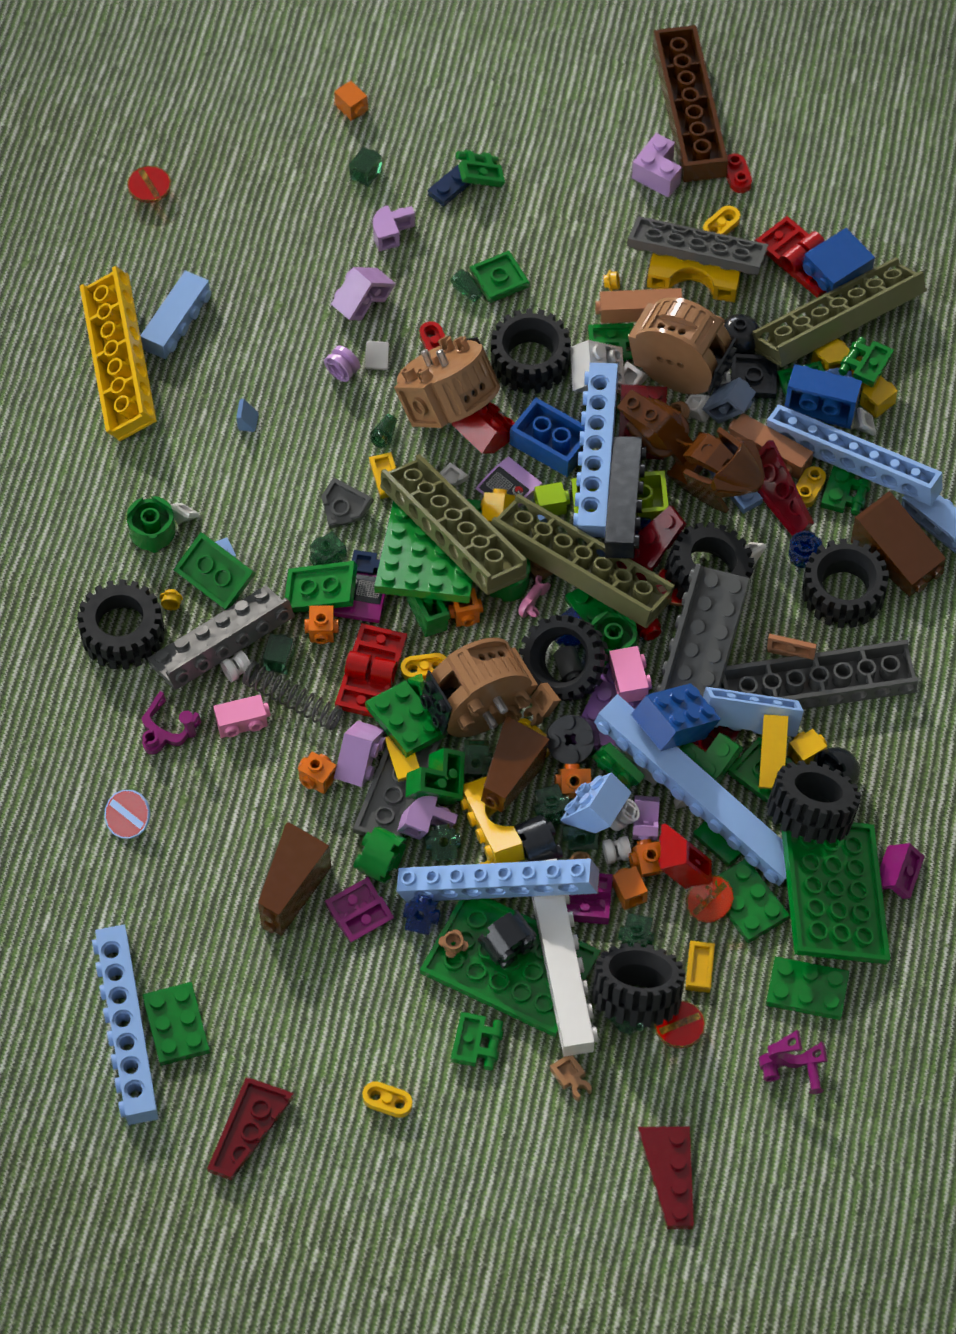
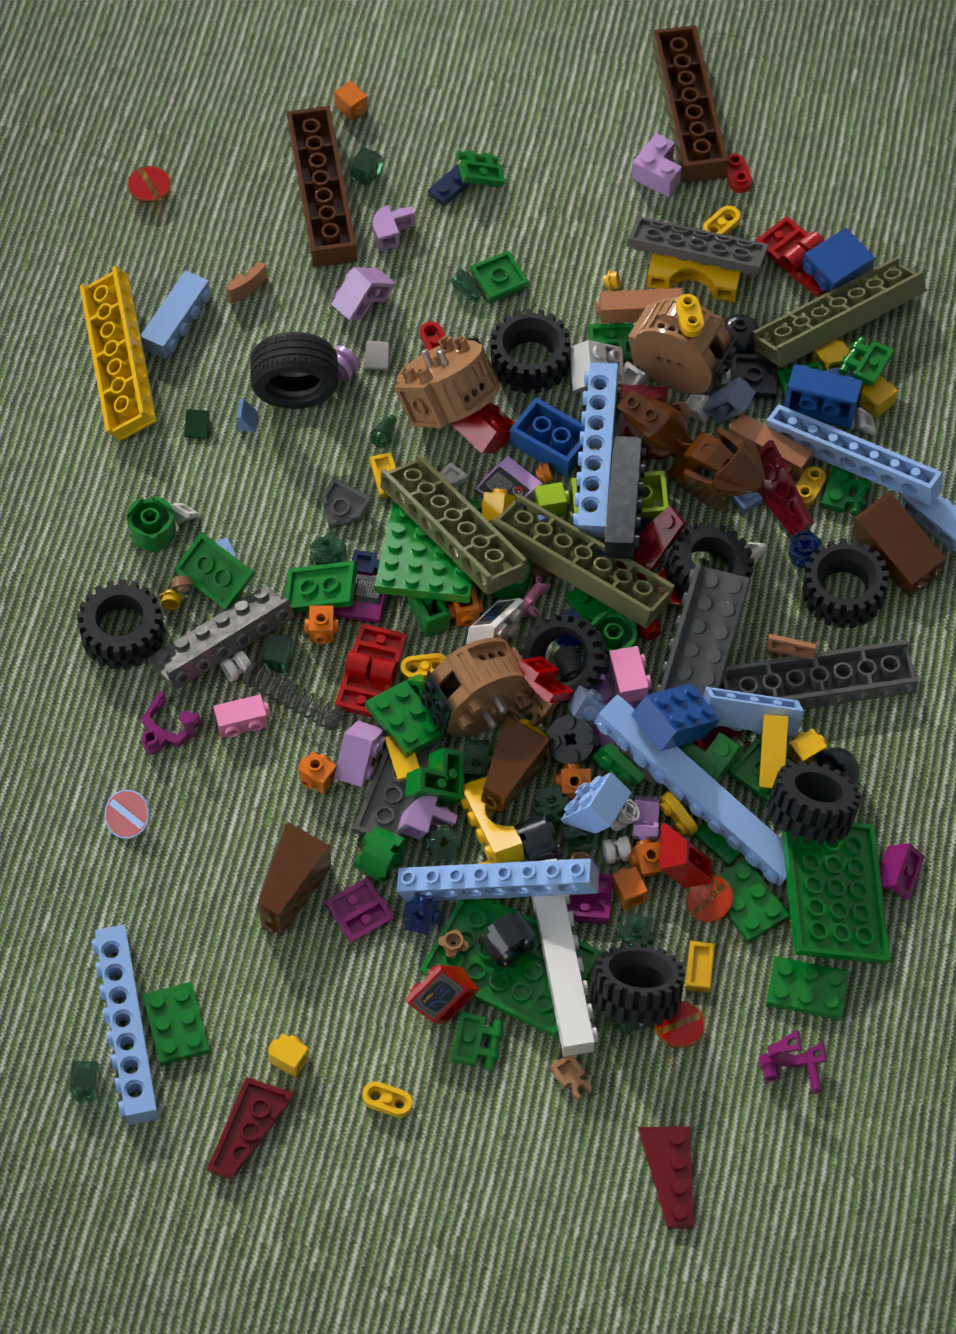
none -> clear green brick [70,1061,100,1103]
none -> medium nougat plate [170,575,194,593]
none -> dark green slope [184,409,210,439]
none -> nougat slope [226,261,268,303]
none -> black tyre [250,332,338,409]
none -> yellow brick [268,1033,310,1078]
none -> reddish brown brick [286,105,357,267]
none -> slope [404,965,480,1024]
none -> white slope [466,598,523,644]
none -> red slope [518,657,574,703]
none -> orange plate [535,463,554,485]
none -> sand blue brick [567,685,606,727]
none -> yellow plate [659,792,698,837]
none -> yellow plate [676,294,704,337]

